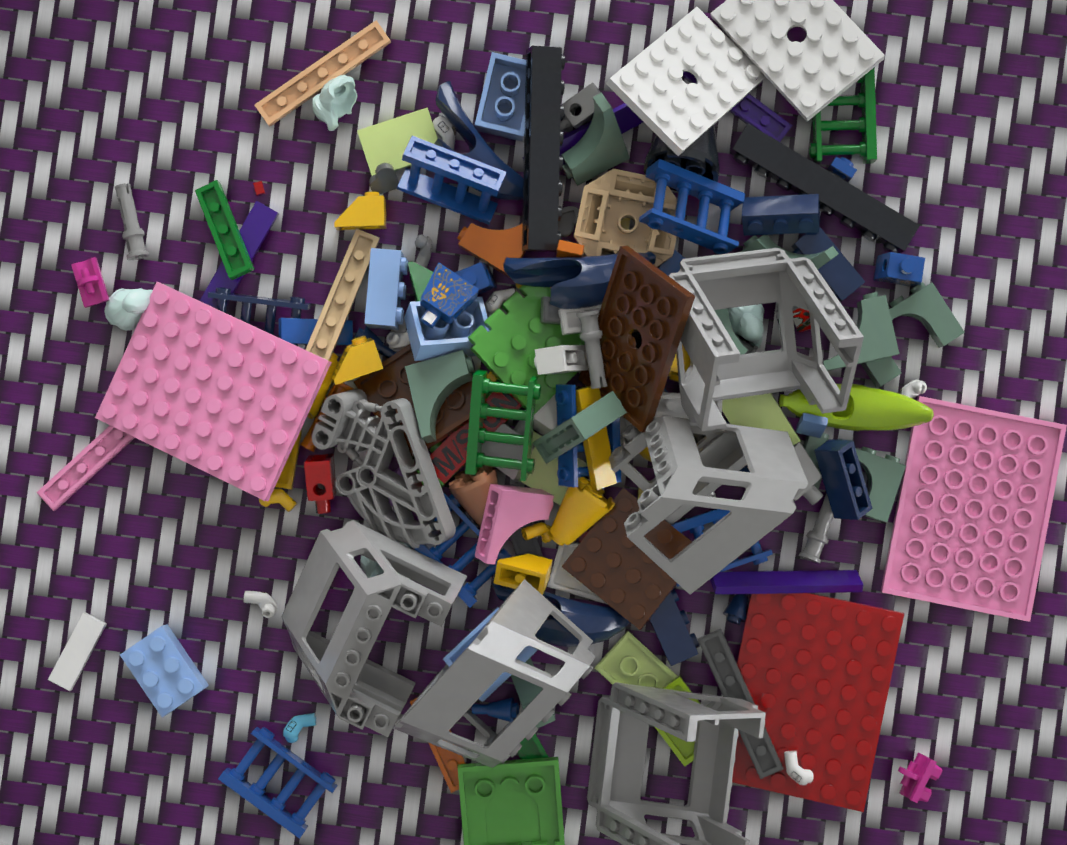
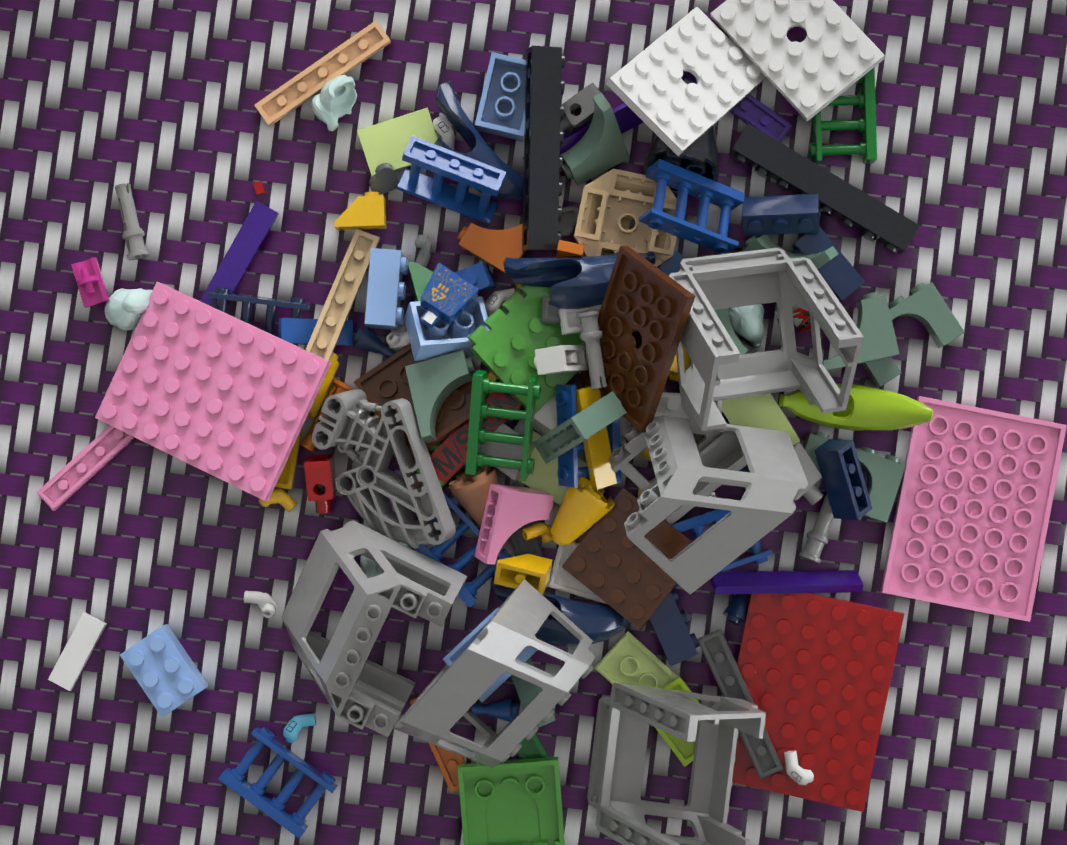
green plate [195,180,255,280] -> none
yellow slope [331,336,383,385] -> none
medium blue tile [796,413,828,438] -> none
blue plate [827,157,857,182] -> none
blue torso [873,252,925,287] -> none
dark pink hips [898,752,942,803] -> none
white arm [900,379,927,399] -> none

